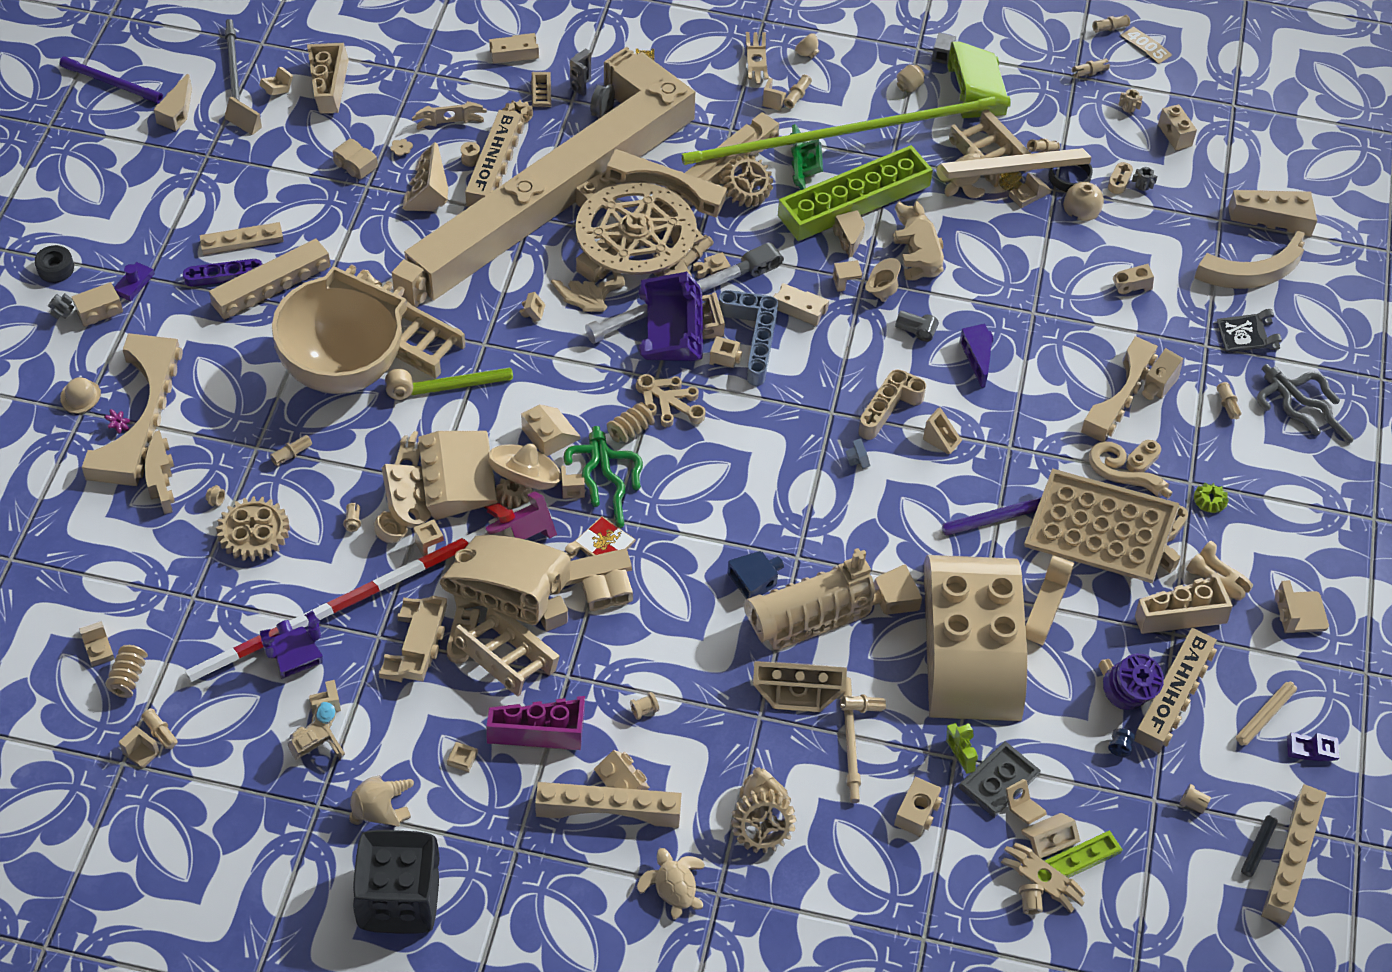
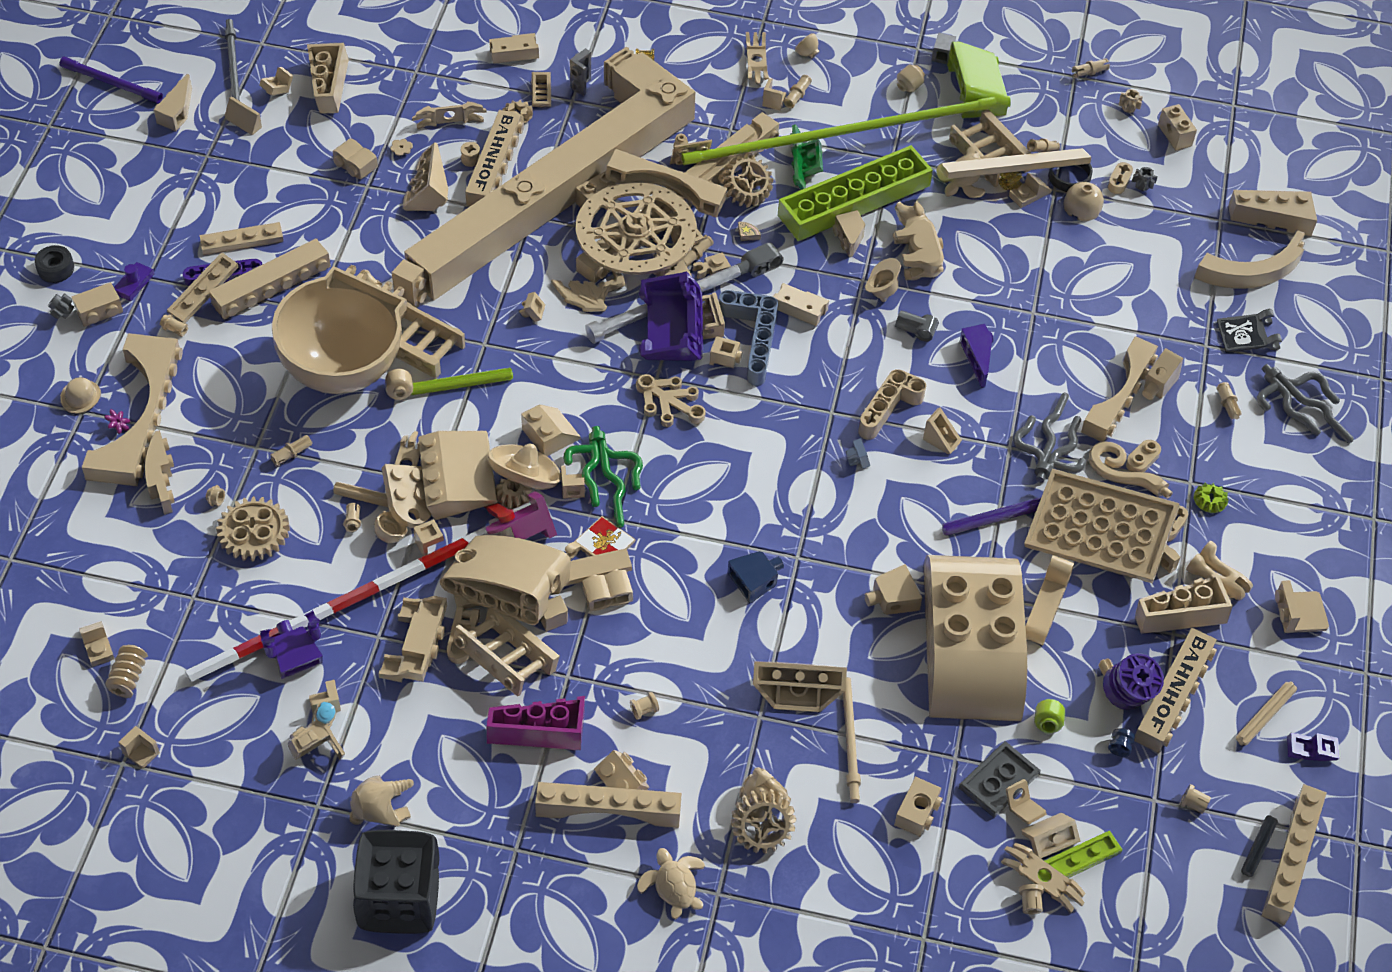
tan axle [141,709,178,750] -> none
tan tile [447,742,478,772] -> none
dark grey hat [590,84,615,119] -> none
tan piece [607,402,655,443] -> none
tan piece [744,548,875,650] -> none
tan panel [833,260,862,292] -> none
tan axle [840,694,886,713] -> none
lime hinge [946,723,978,774] -> none
tan pin [1092,15,1130,33] -> none
tan leg [1113,264,1154,294] -> none
tan sticker [1121,27,1172,64] -> none
none -> tan pin [160,315,188,337]
none -> tan plate [167,252,238,324]
none -> tan axle [333,482,389,507]
none -> tan hinge [670,133,712,165]
none -> tan tile [738,222,761,241]
none -> dark grey plant [1013,392,1087,483]
none -> lime head [1034,699,1065,734]

